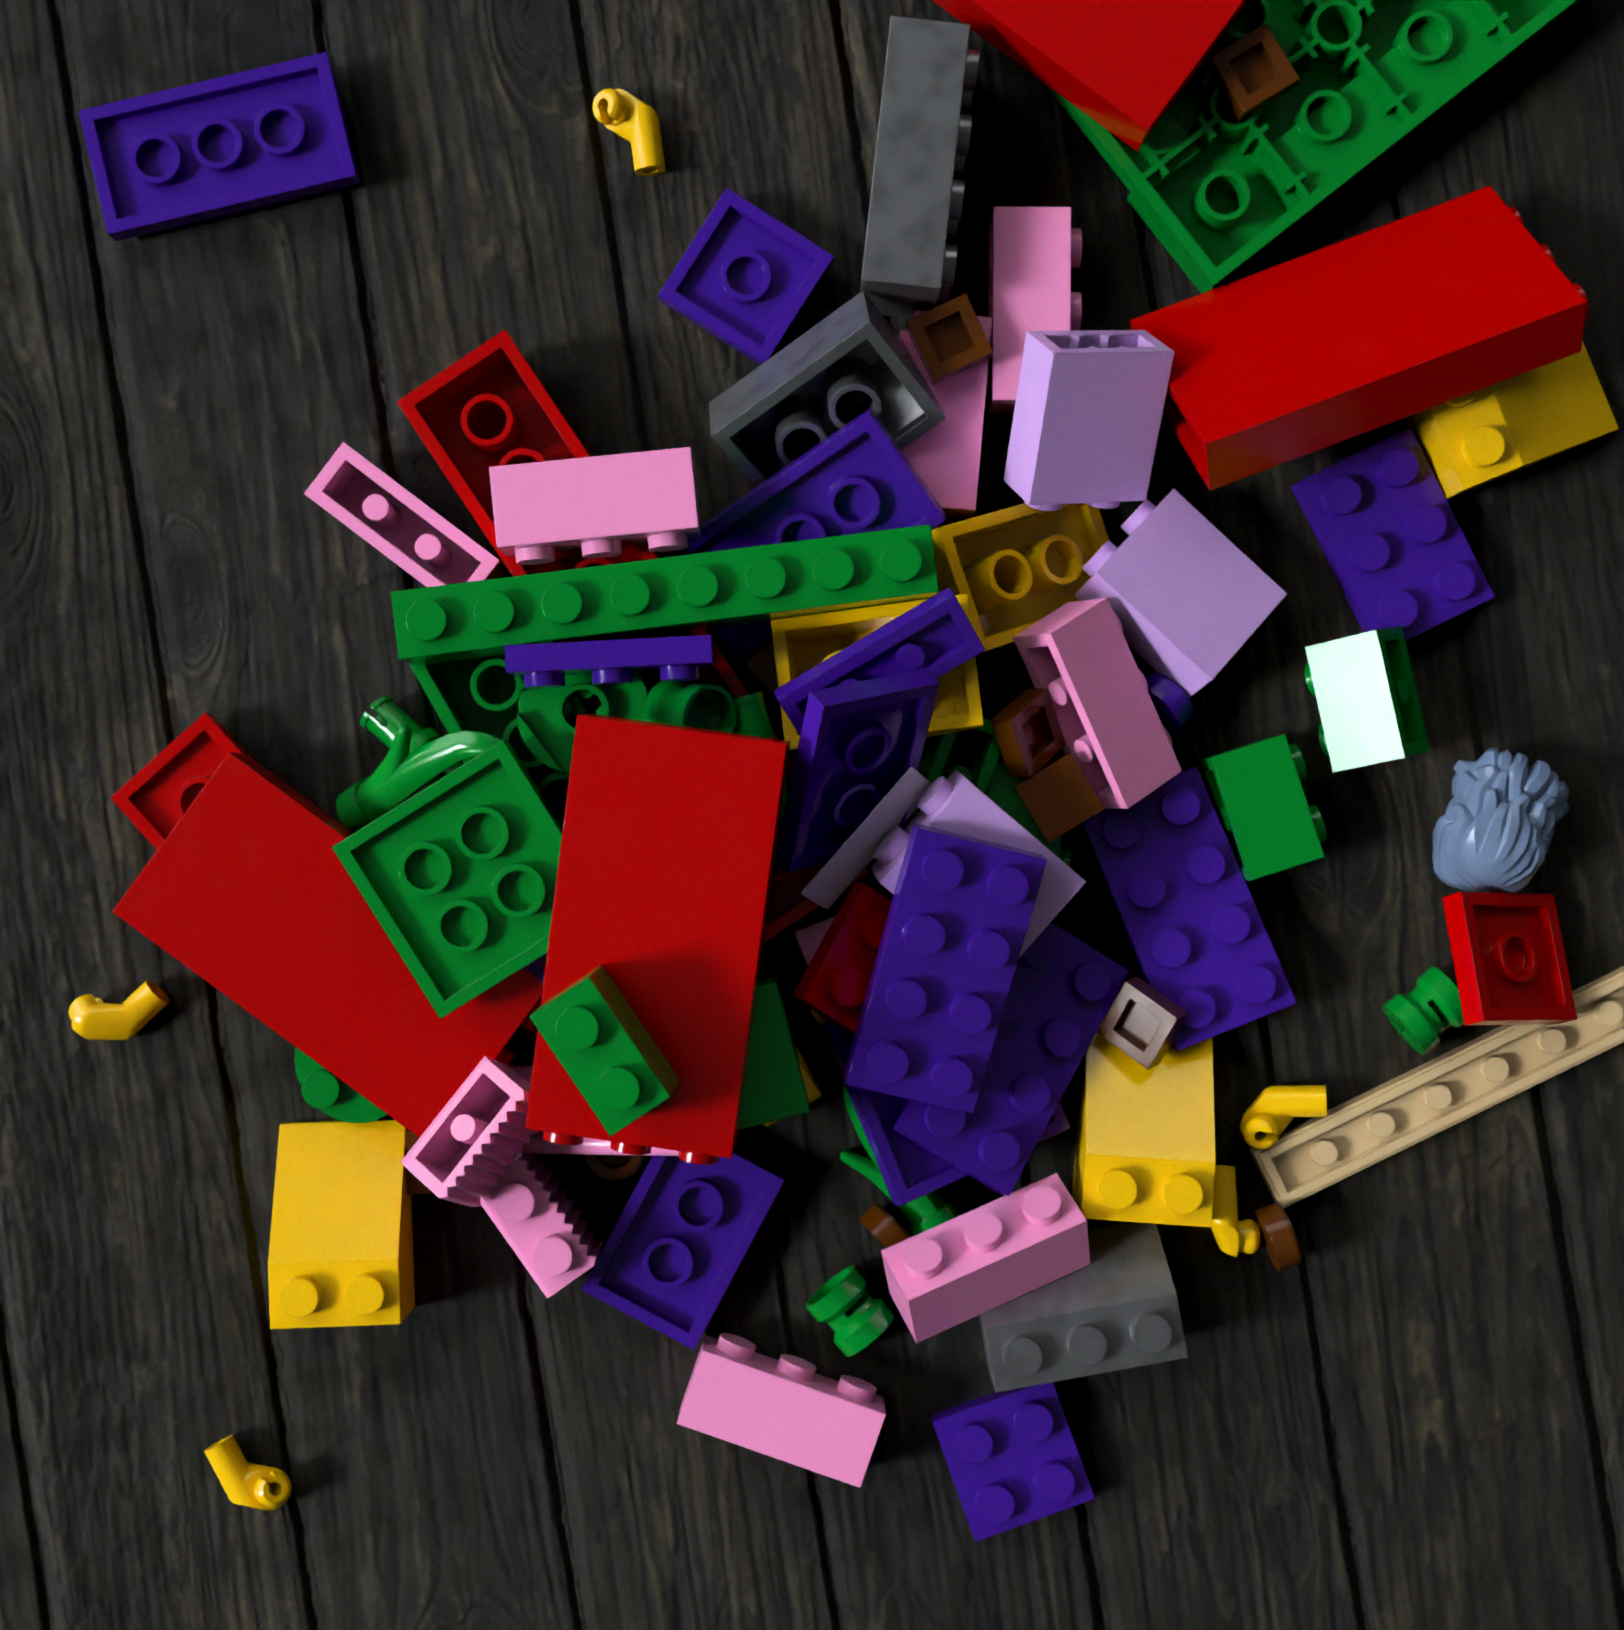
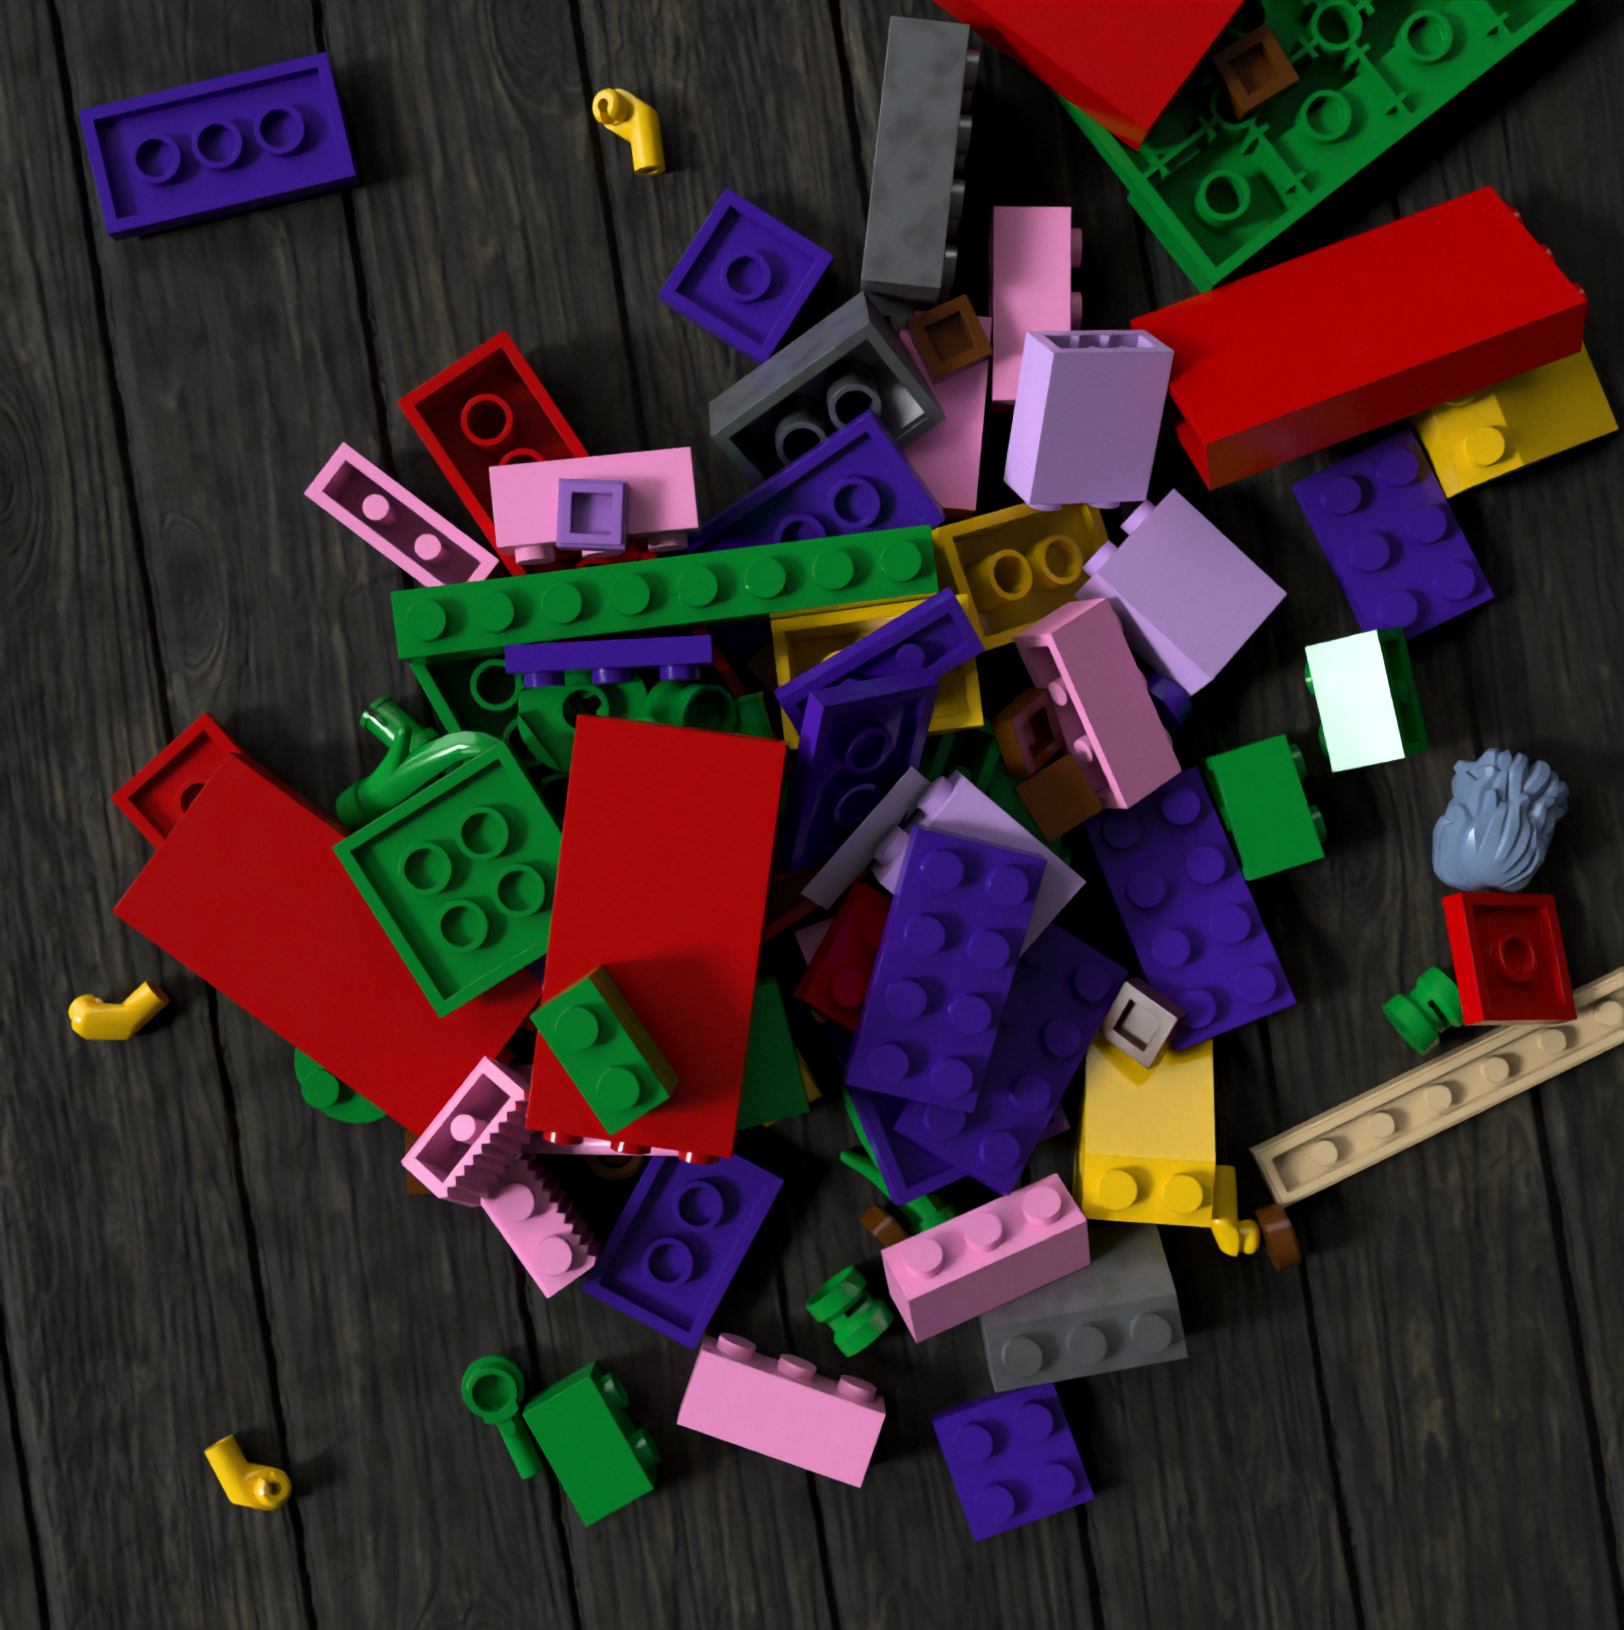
yellow slope [268,1119,415,1329] -> none
yellow arm [1240,1085,1327,1150] -> none
none -> green plate [461,1354,544,1479]
none -> green brick [522,1360,661,1527]
none -> medium lavender tile [556,478,629,552]

